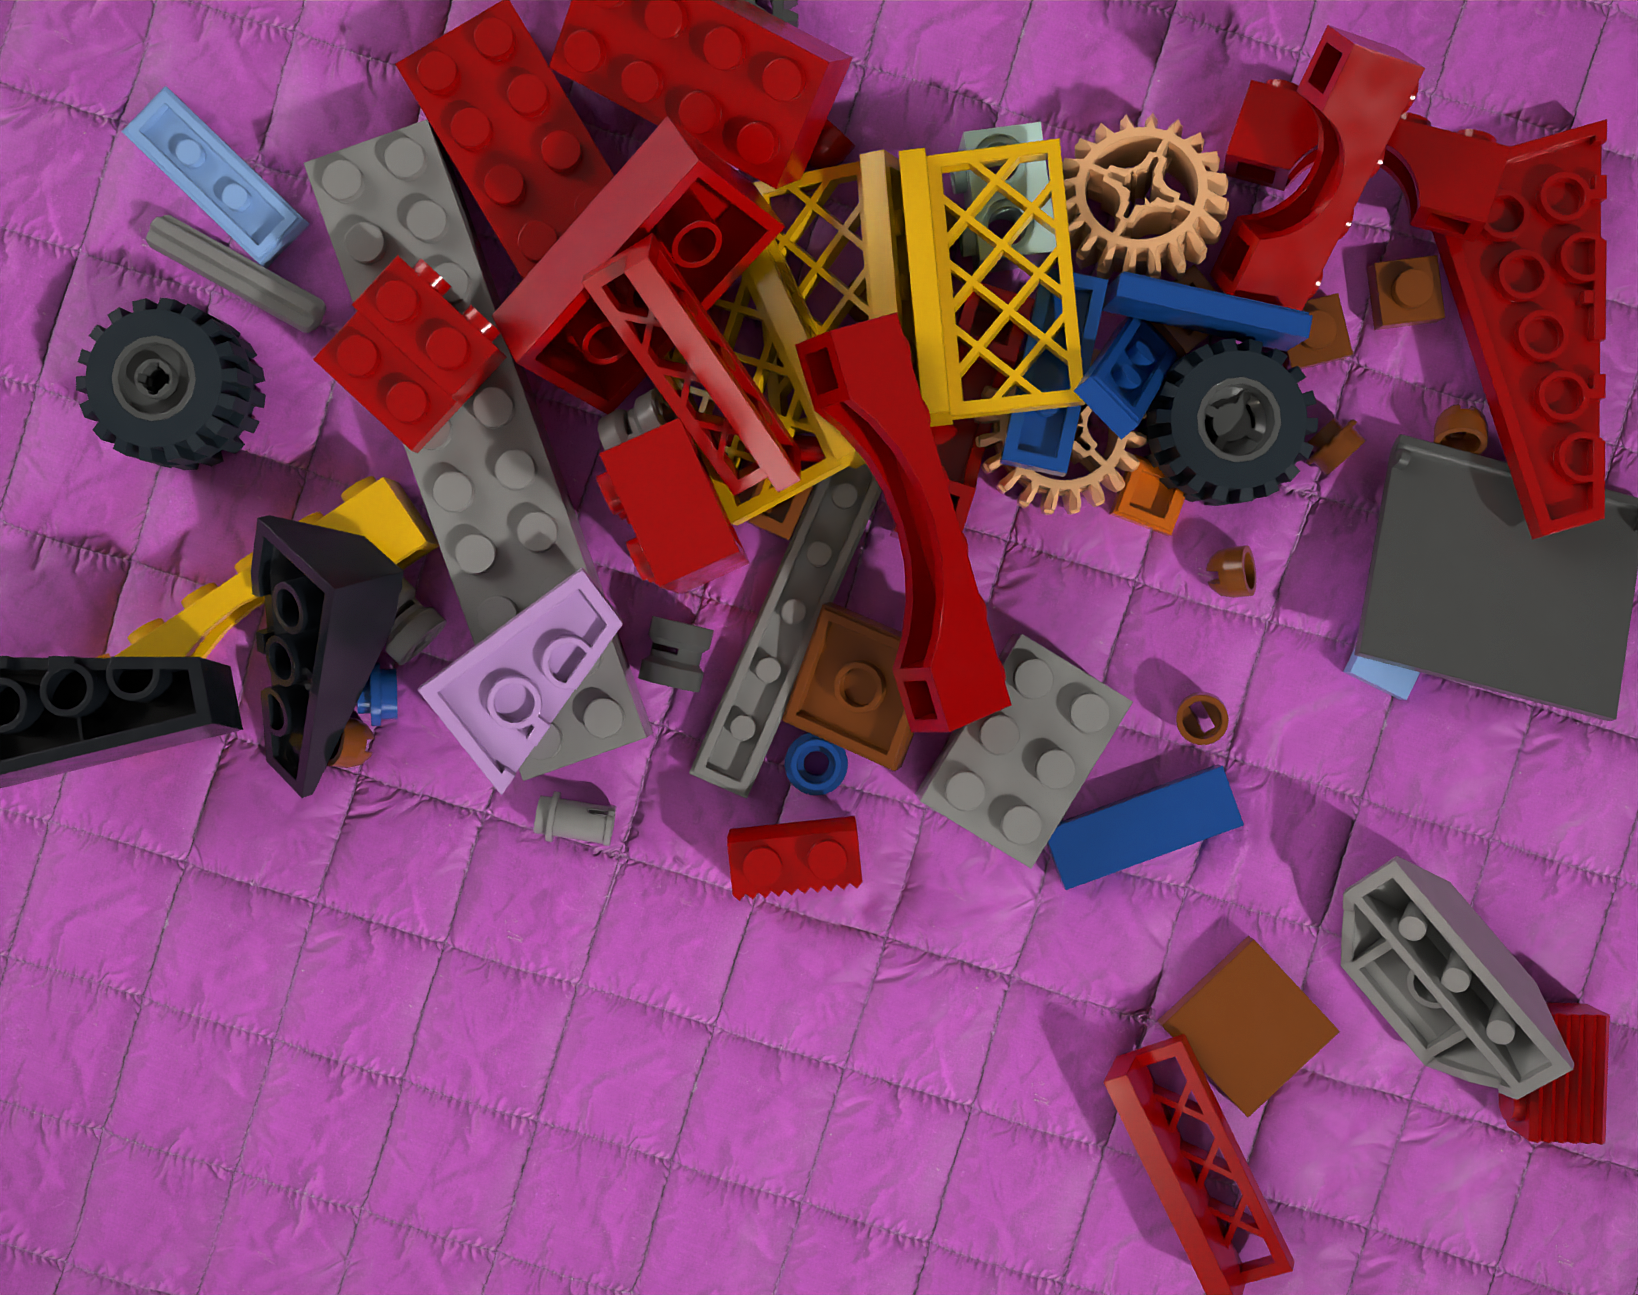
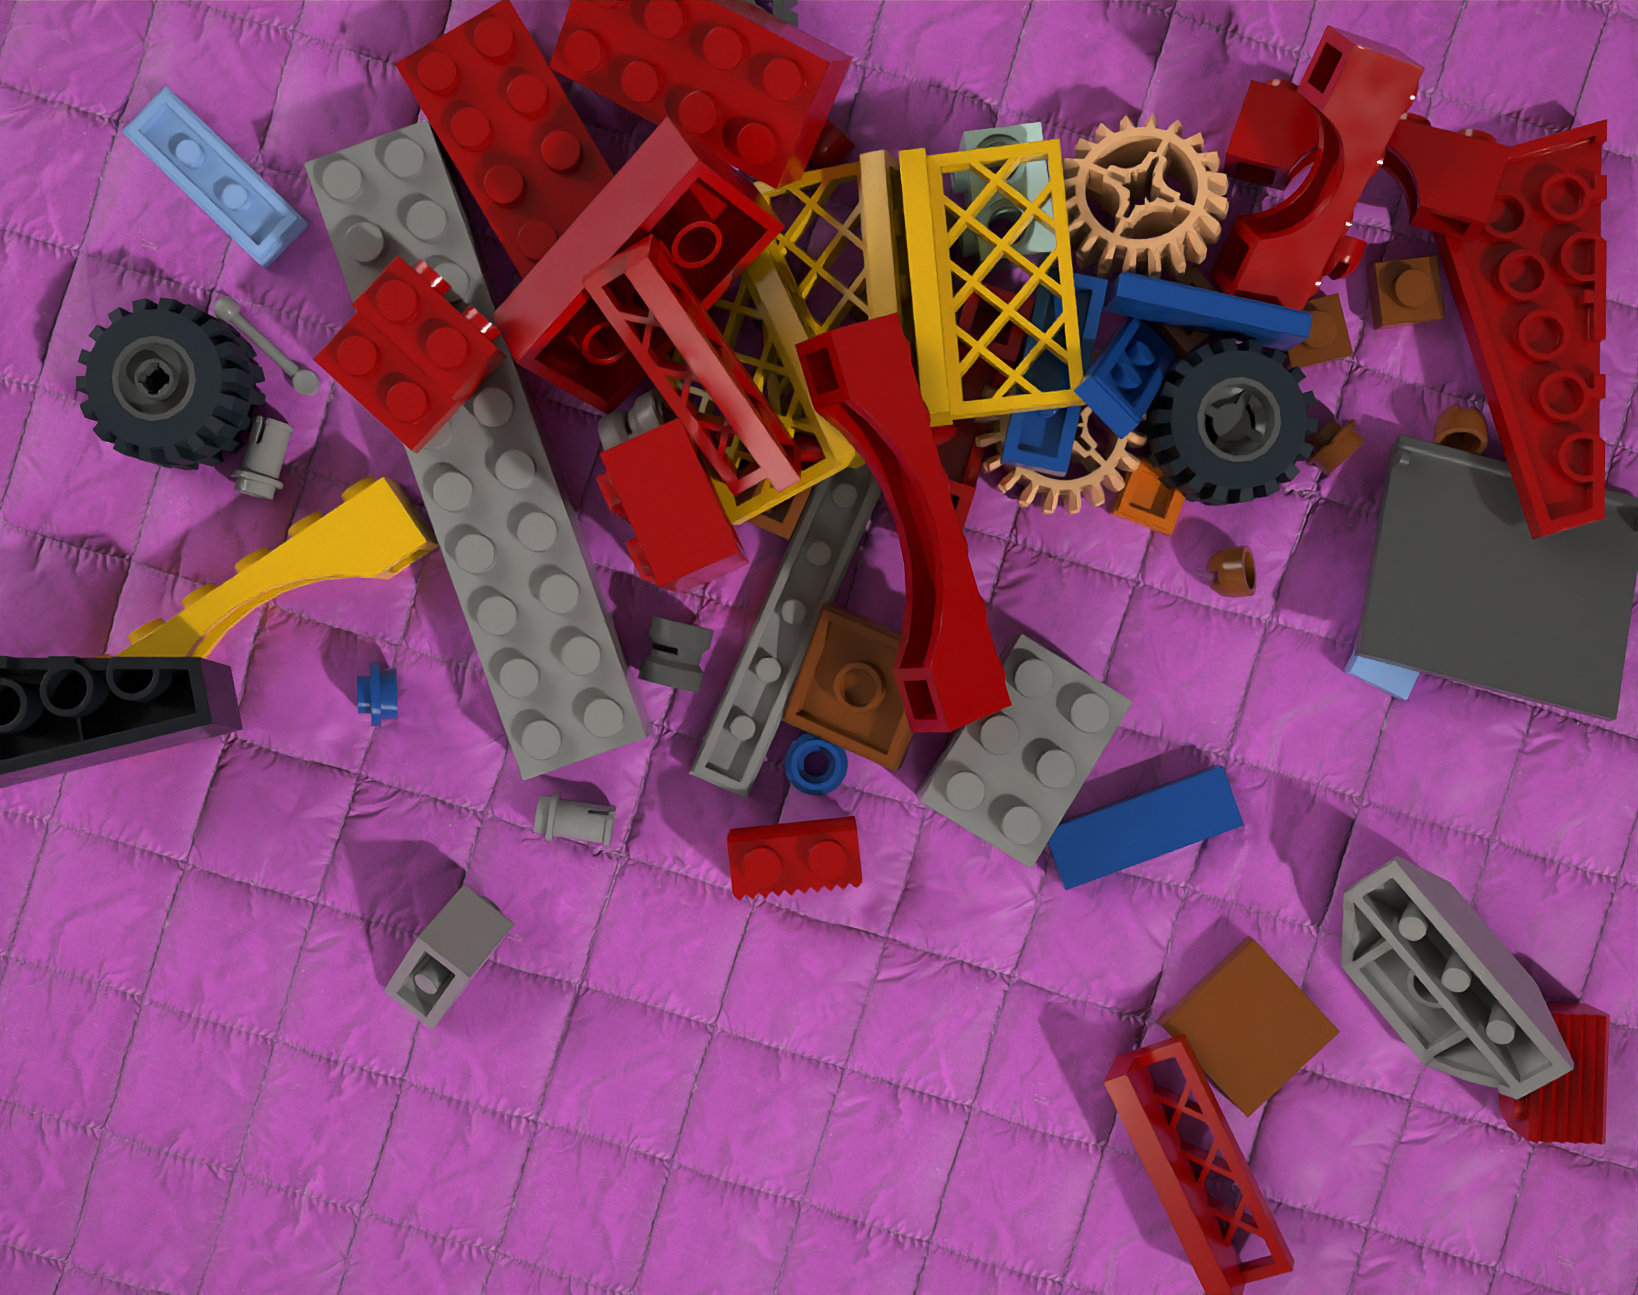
light grey axle [146,215,326,333] -> none
black wedge [251,515,404,798] -> none
dark orange hinge [327,717,375,768] -> none
light grey wheel [386,577,447,665] -> none
lavender wing [418,567,623,795] -> none
dark orange hinge [1176,692,1229,745] -> none
none -> light grey hinge [214,297,321,396]
none -> light grey pin [231,415,294,501]
none -> light grey slope [384,885,514,1030]
none -> red hinge [1323,235,1367,281]

